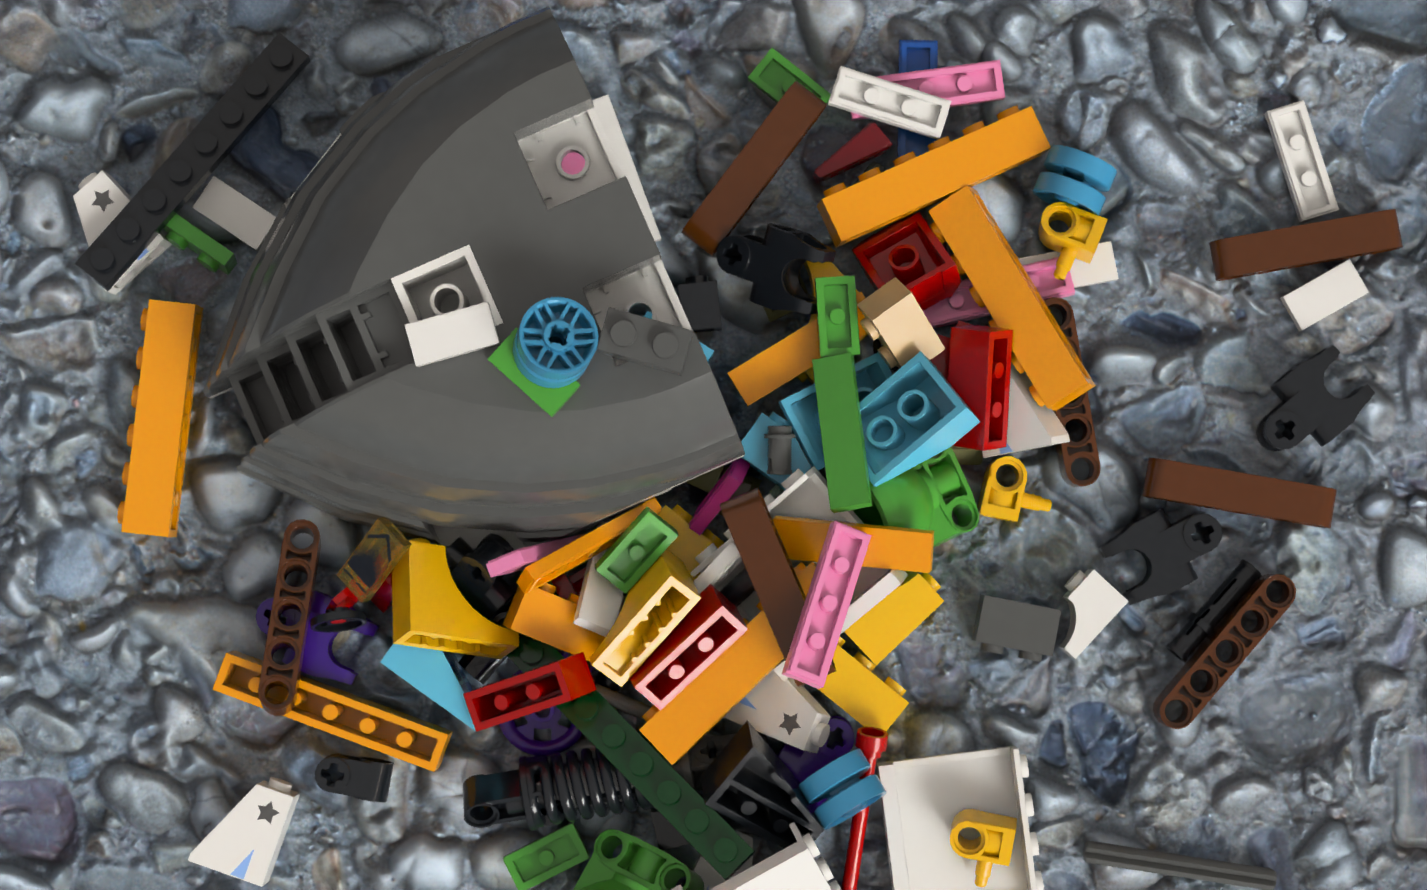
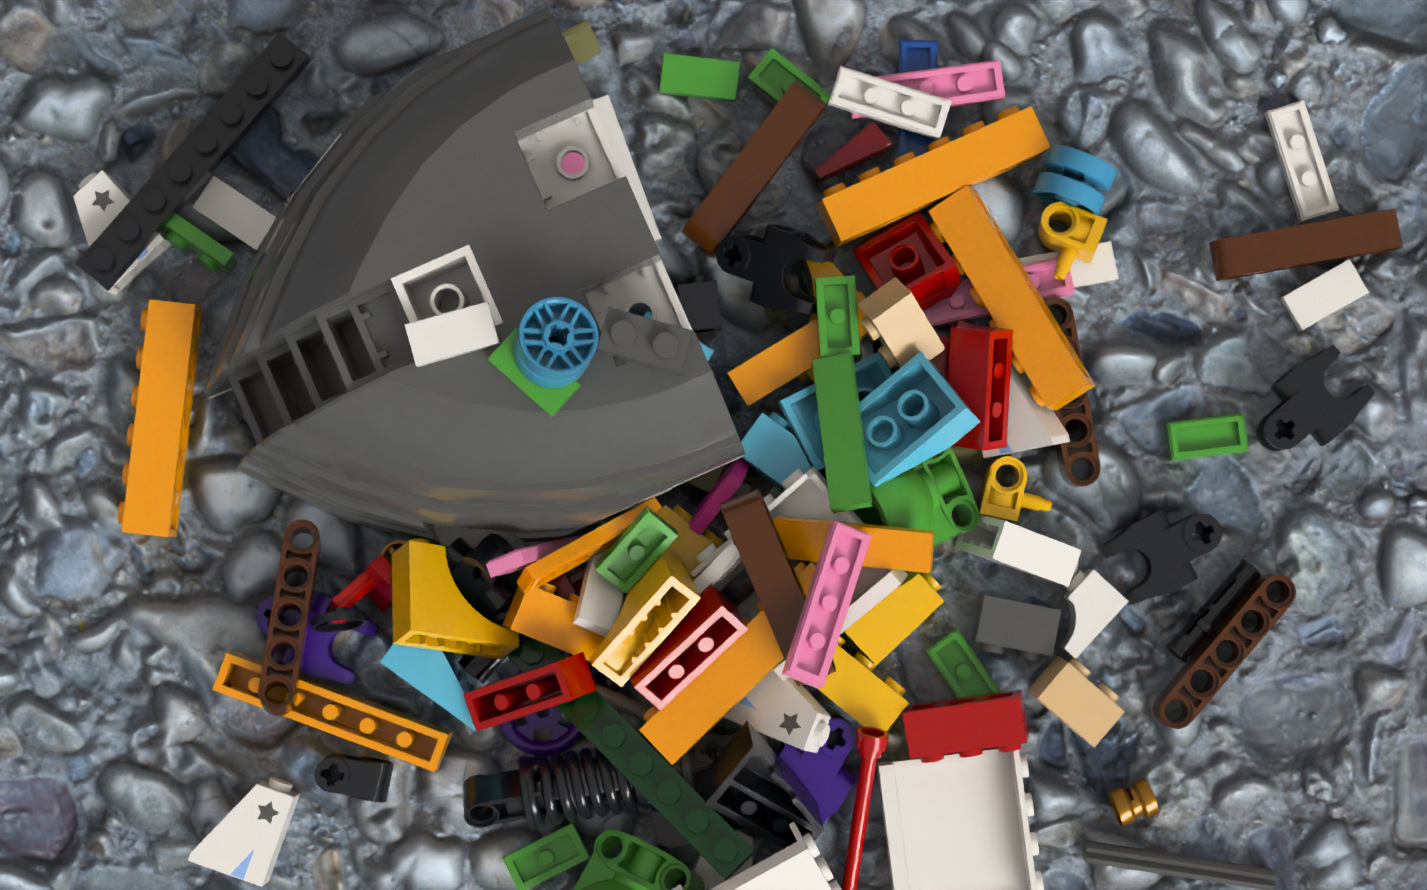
clear yellow tile [337,517,412,603] -> none
dark grey pin [764,426,795,475] -> none
dark azure wheel [799,749,887,830] -> none
yellow piece [950,809,1017,887] -> none
reddish brown beam [1142,458,1337,528] -> none
none -> olive slope [562,20,601,66]
none -> bright green tile [659,53,740,102]
none -> red brick [902,689,1029,763]
none -> bright green tile [925,628,1001,698]
none -> white slope [955,514,1082,587]
none -> tan brick [1027,656,1125,748]
none -> pearl gold wheel [1108,777,1159,828]
none -> bright green tile [1164,413,1249,461]

